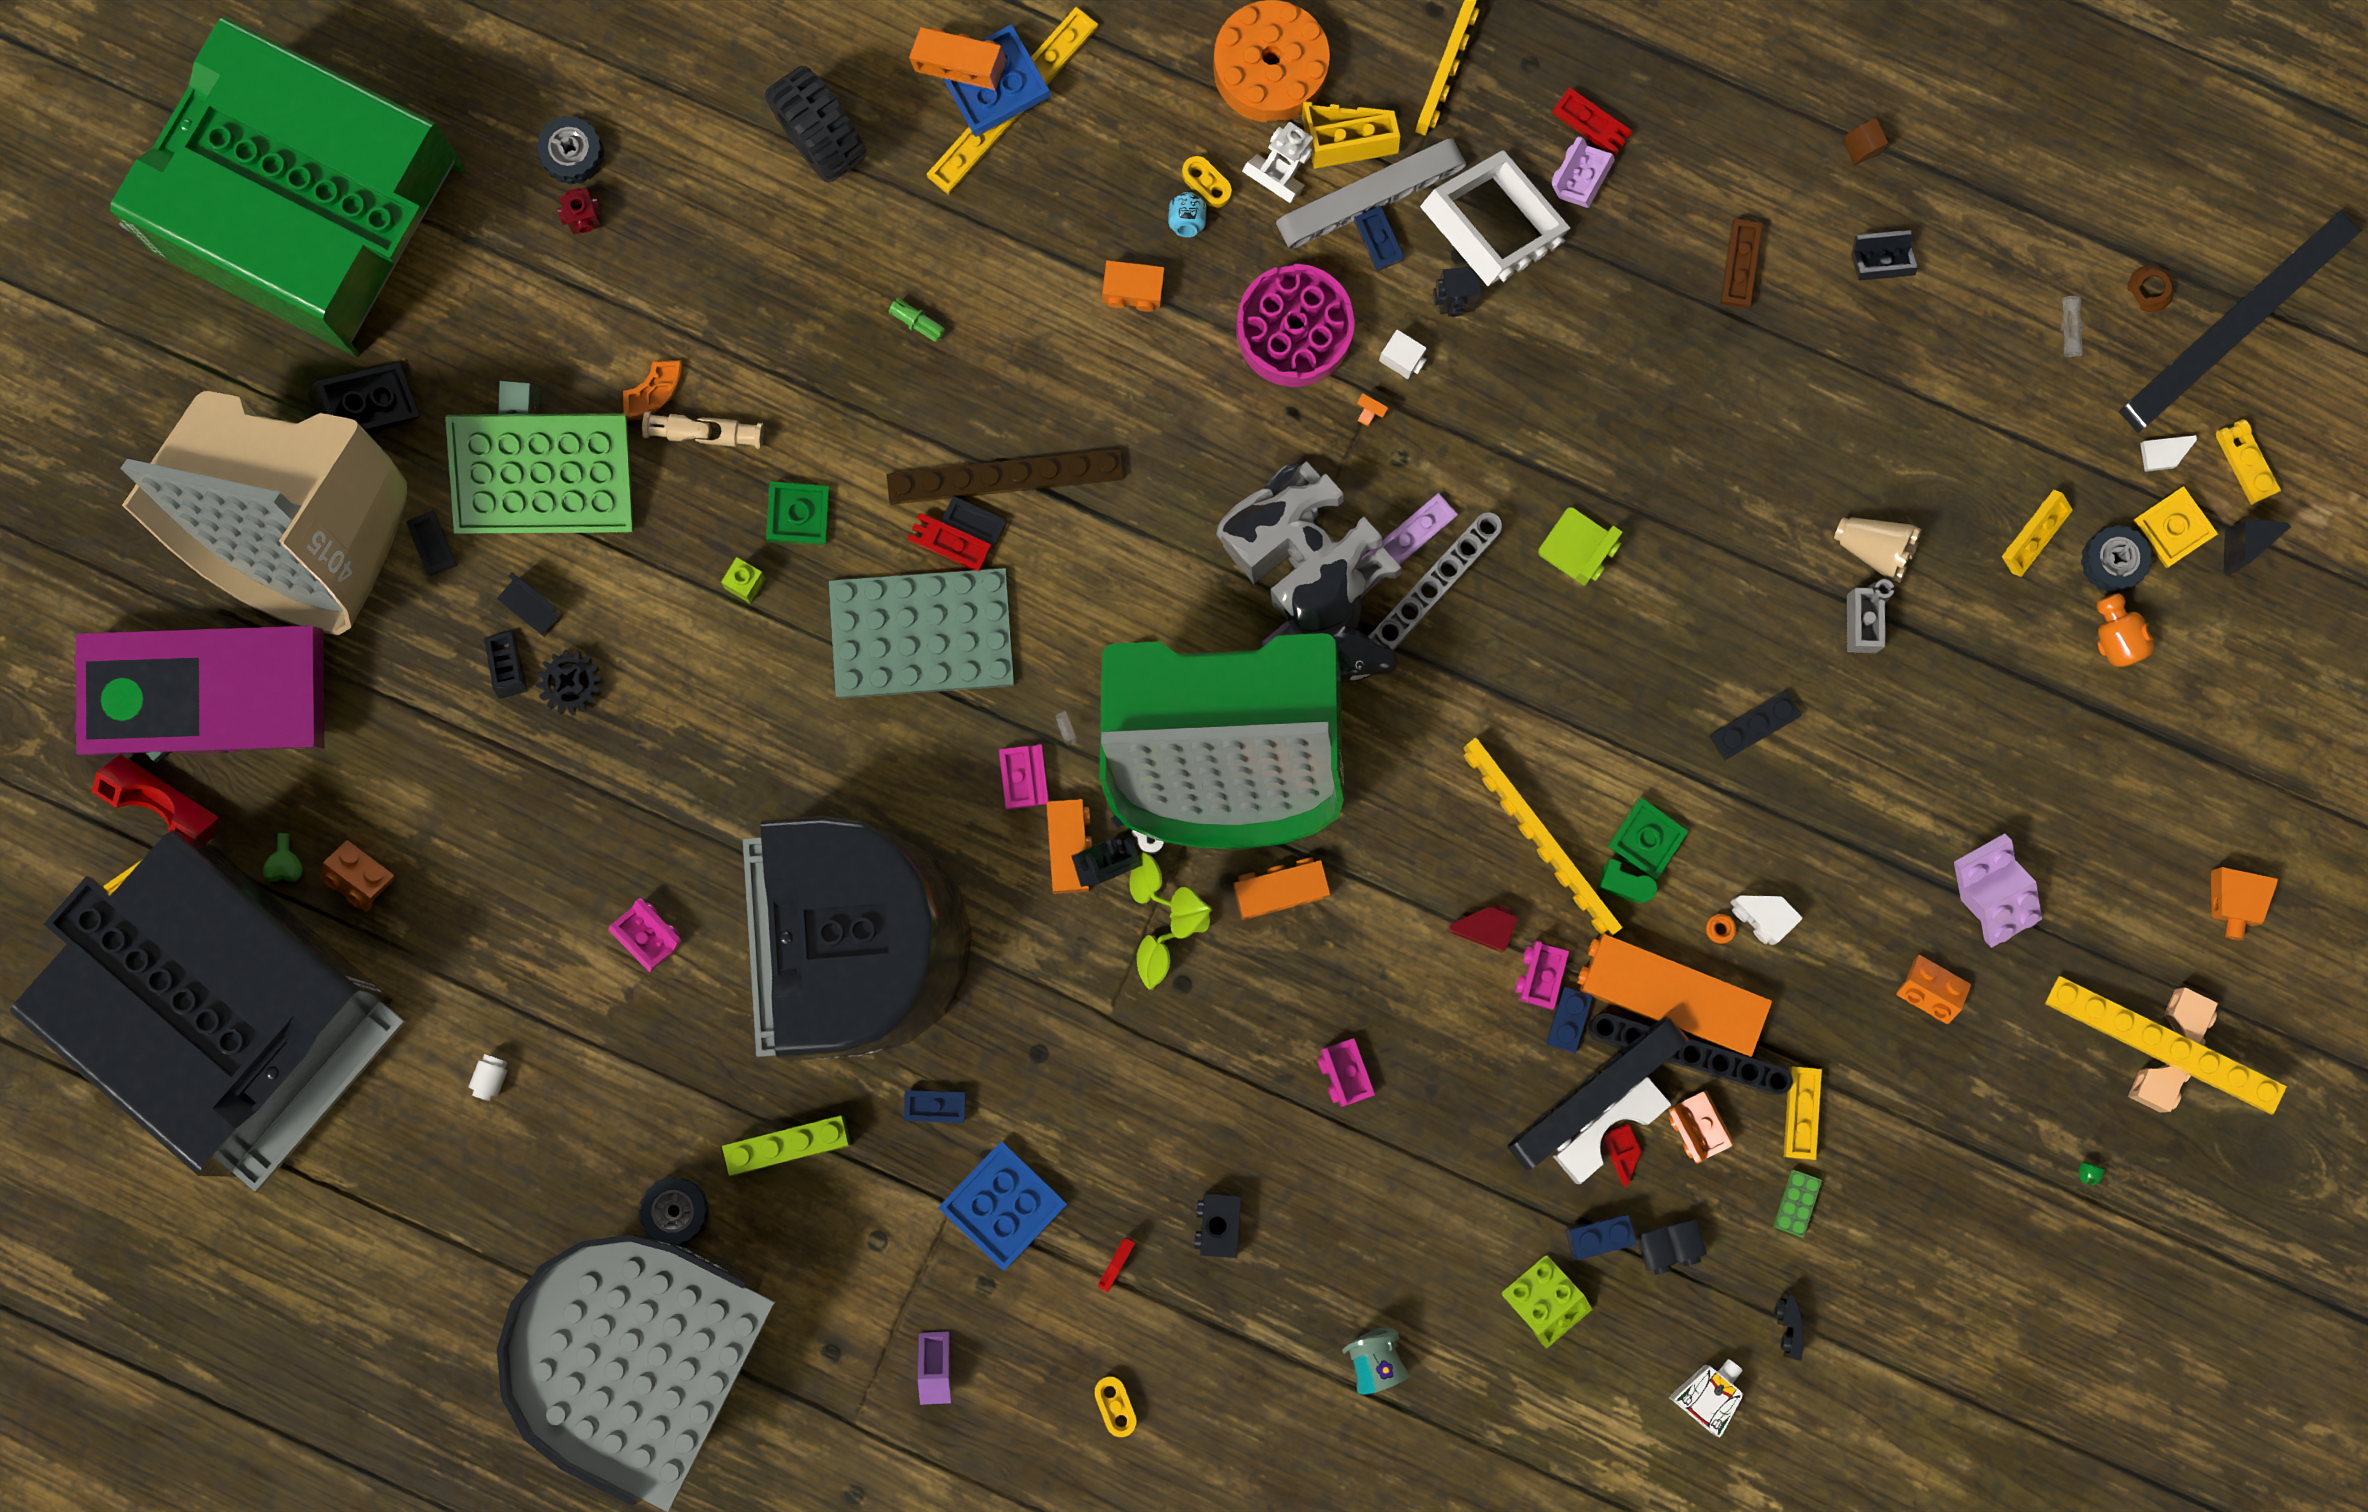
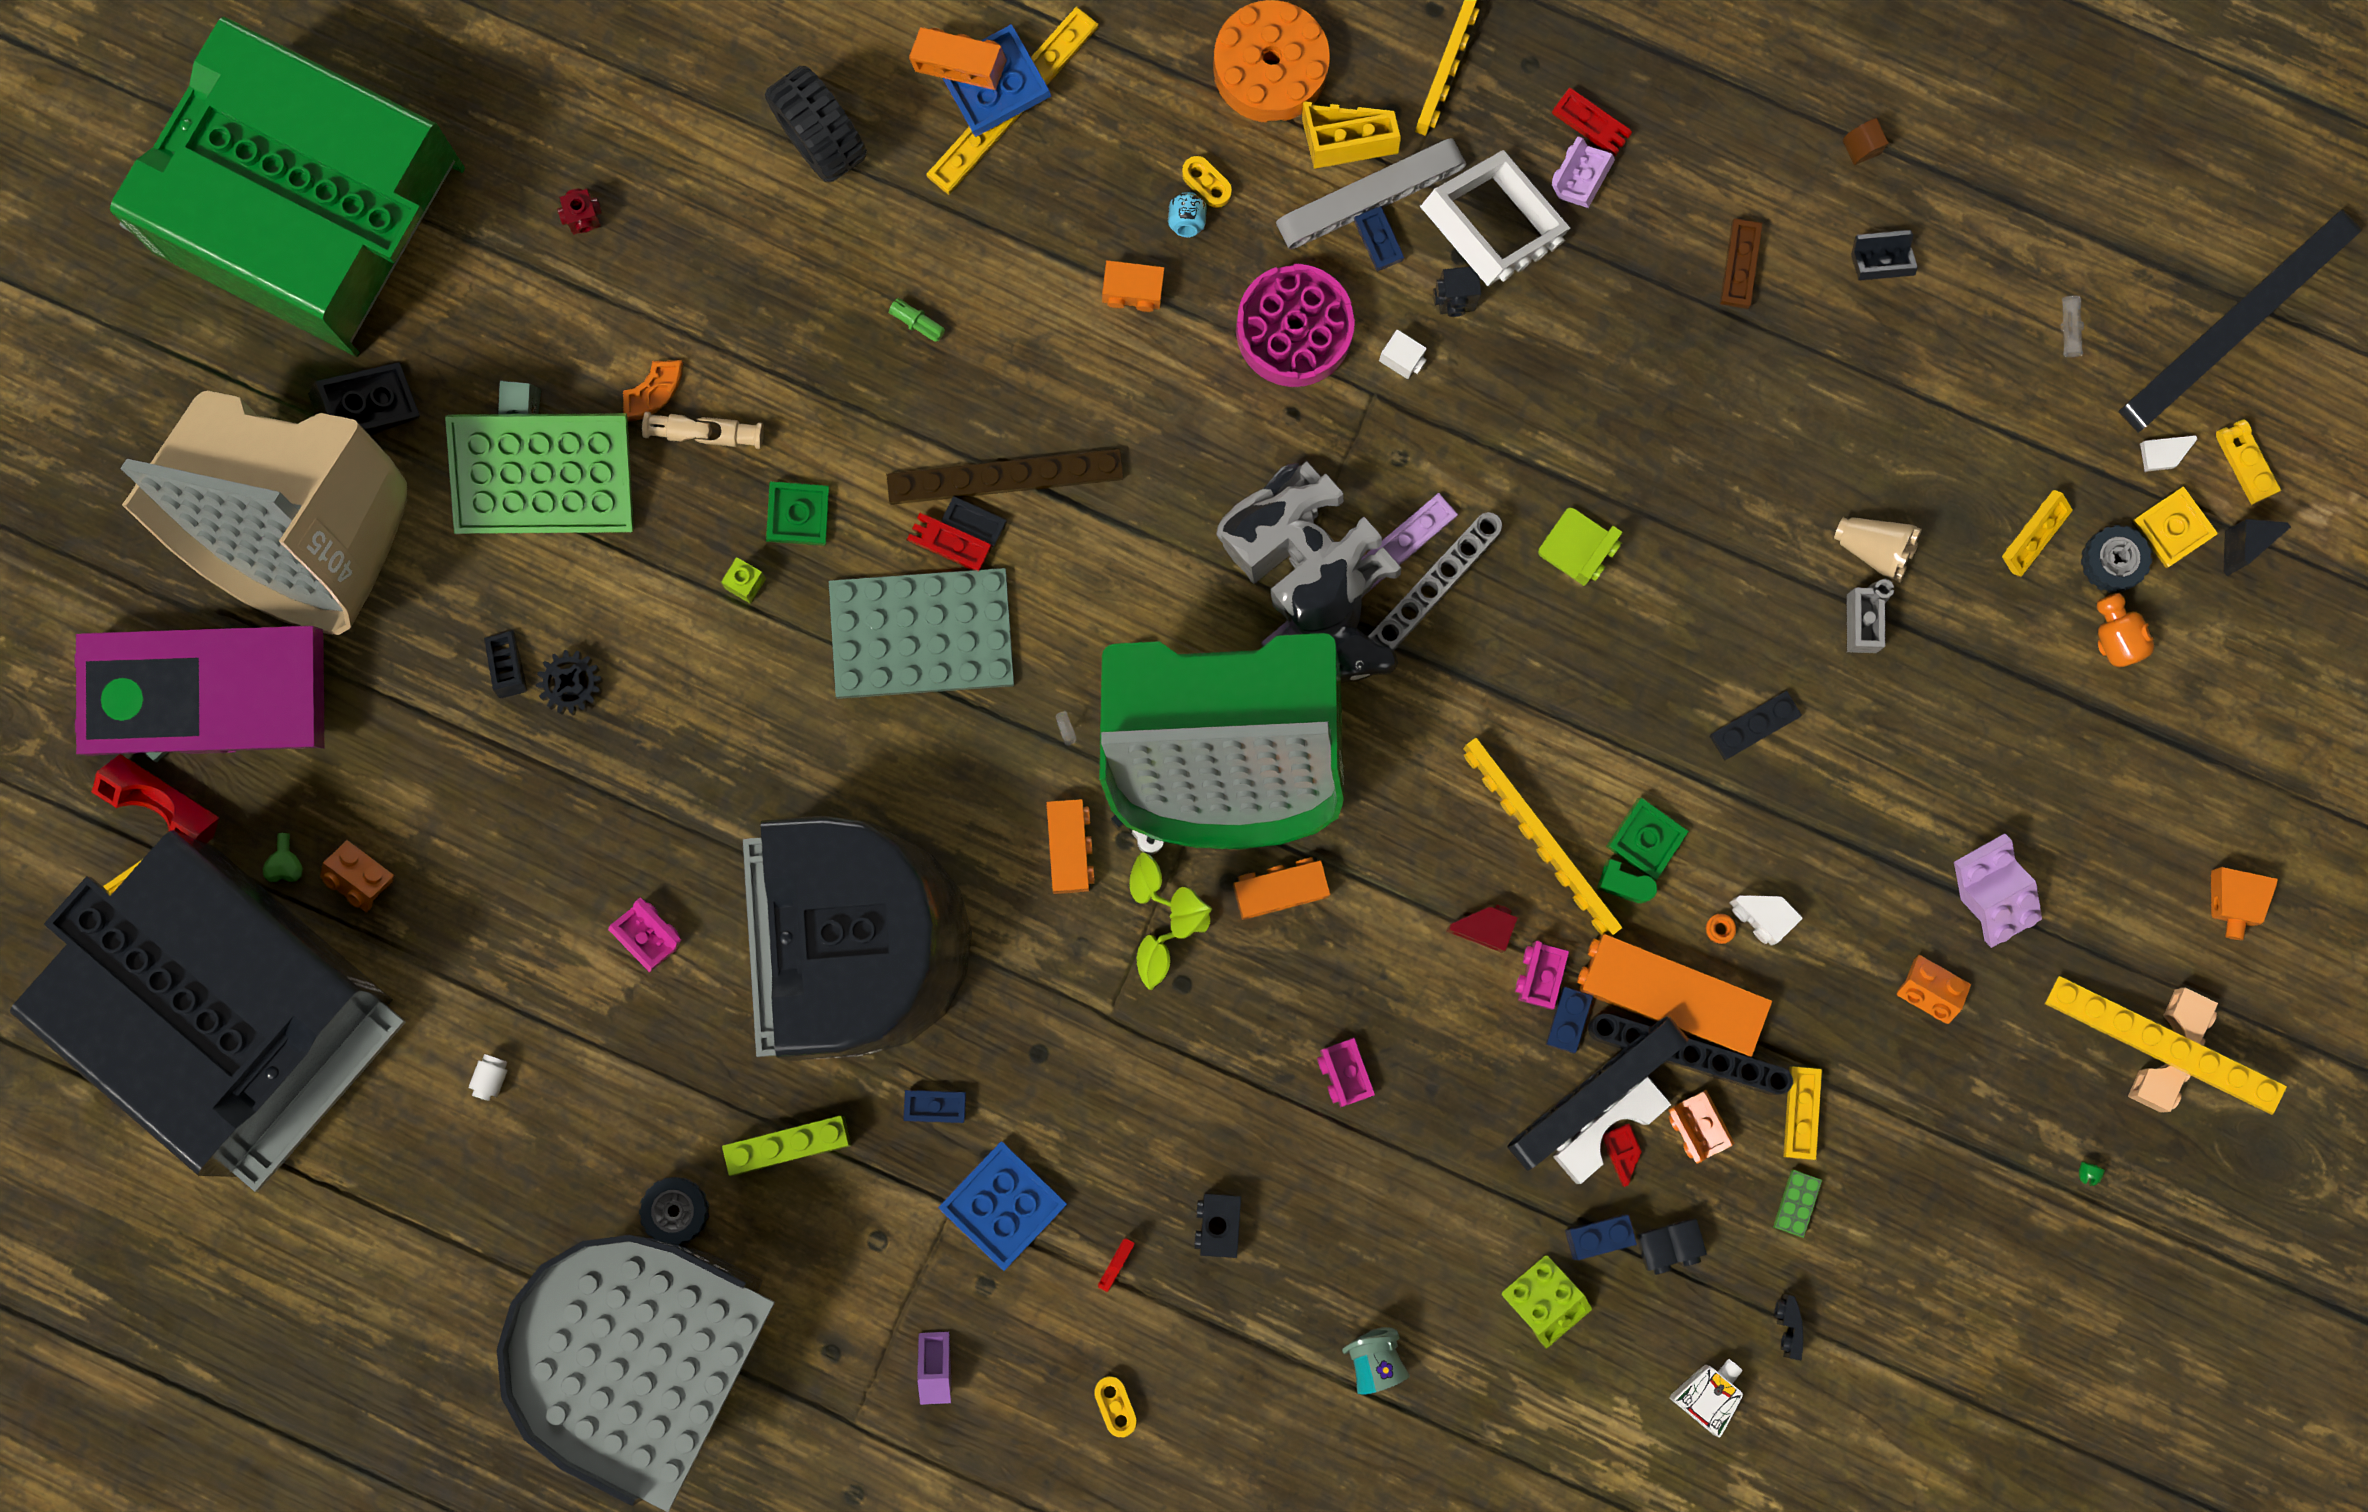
black tile [406,510,457,577] -> none
black panel [497,572,563,637] -> none
black wheel [536,116,604,185] -> none
dark pink plate [999,744,1049,810] -> none
black hinge [1071,837,1143,887] -> none
white tile [1242,122,1314,203] -> none
orange tile [1357,393,1389,427] -> none
reddish brown piece [2127,266,2174,312] -> none

